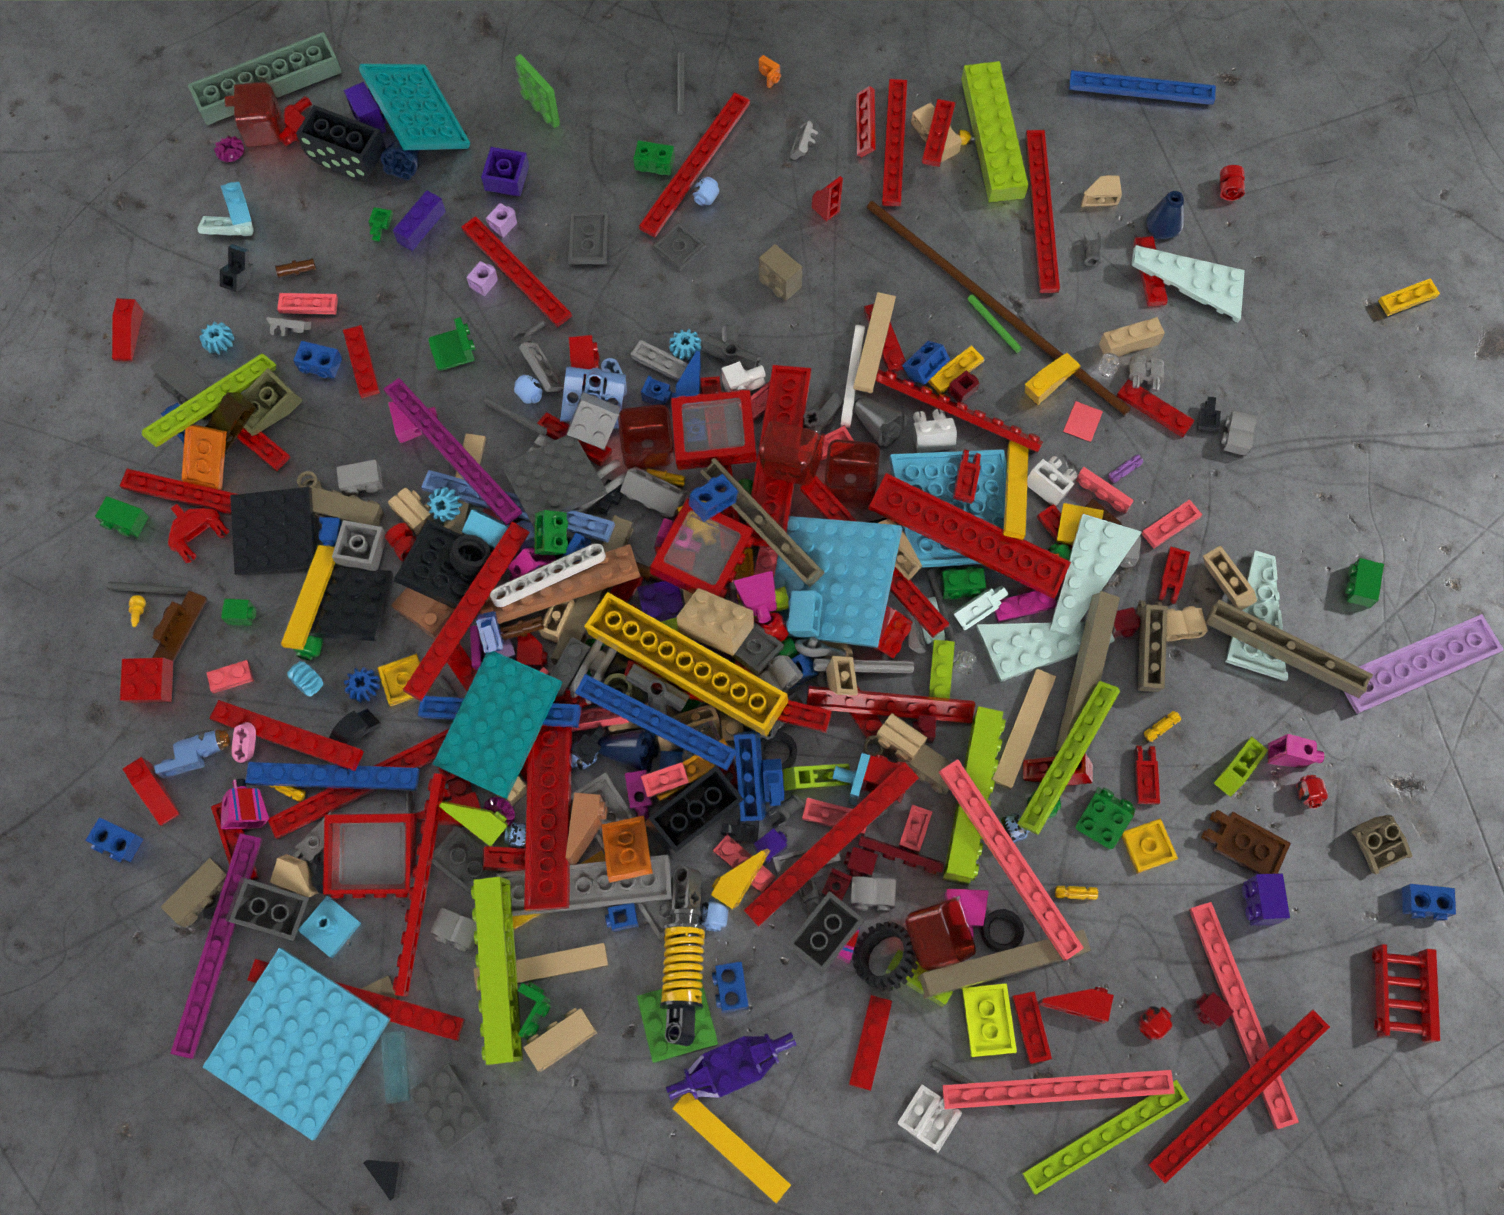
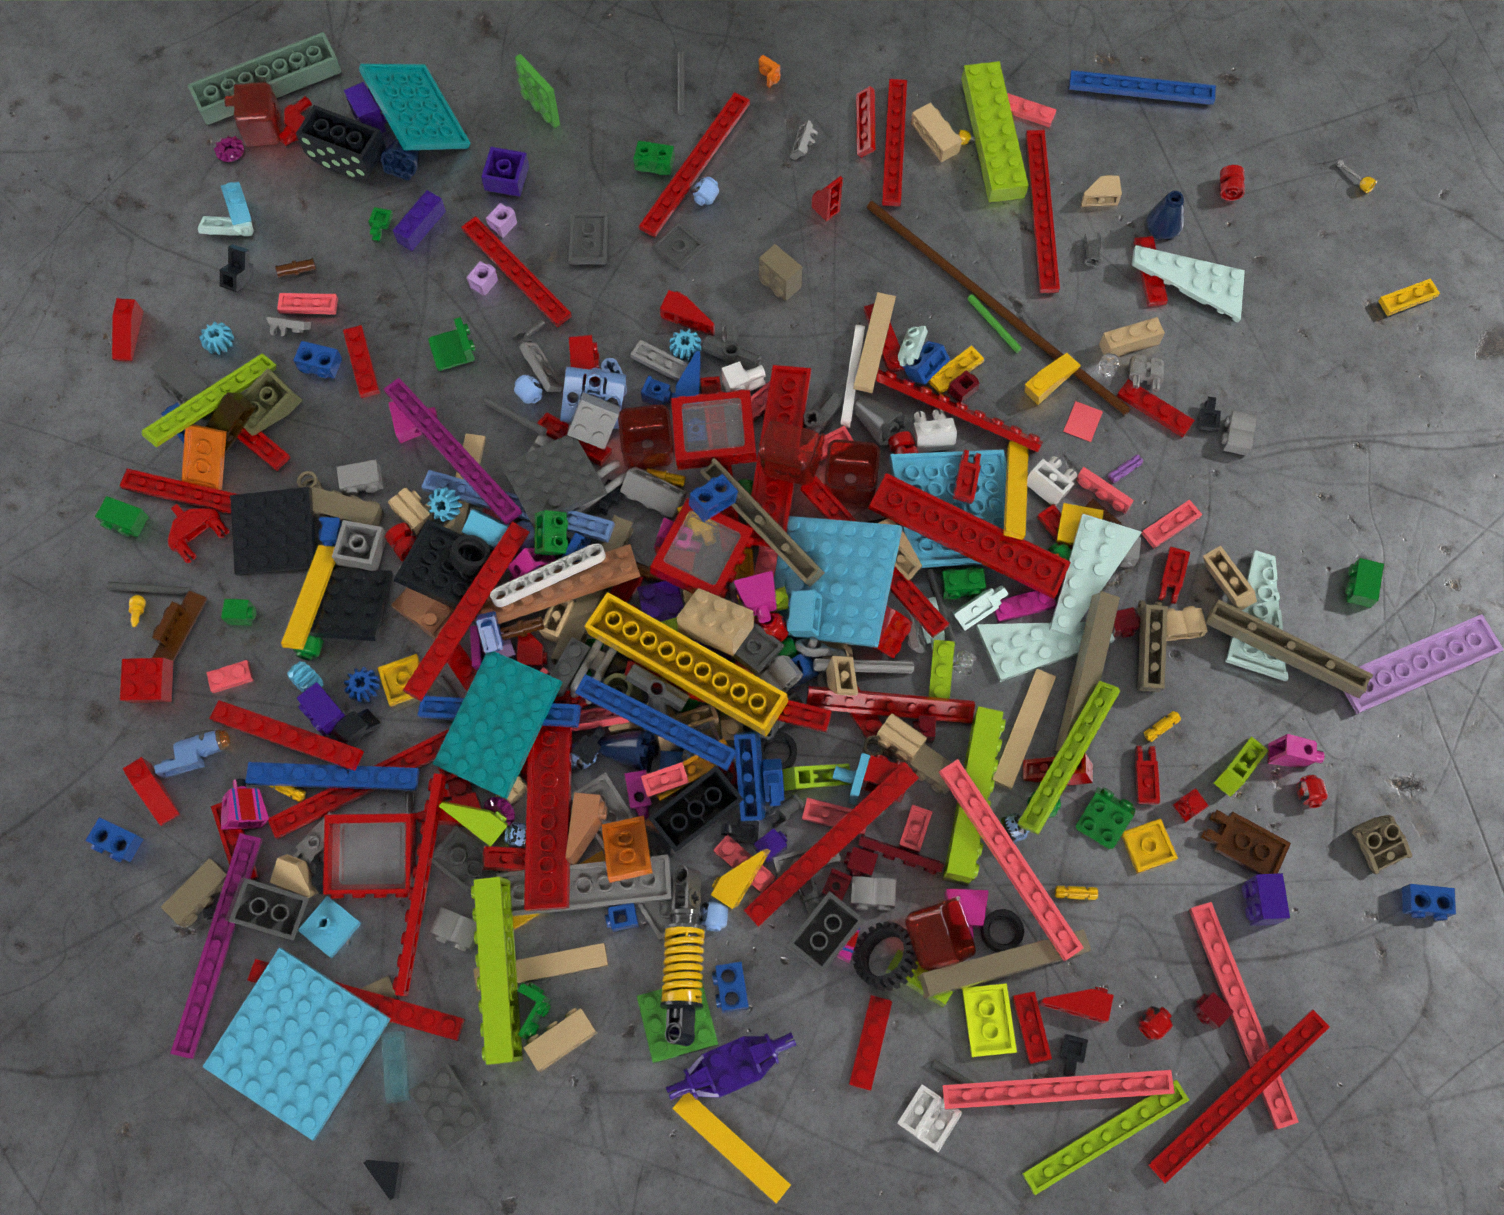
bright pink beam [231,722,256,763] -> none
red plate [922,99,956,167] -> none
red fence [1372,944,1440,1043] -> none
none -> dark purple brick [297,682,345,737]
none -> red slope [660,290,715,337]
none -> red wheel [888,431,919,454]
none -> light aqua hinge [898,326,928,366]
none -> coral plate [1007,93,1057,128]
none -> black plate [1060,1034,1088,1077]
none -> red brick [1172,788,1209,823]
none -> hinge [1336,160,1377,193]

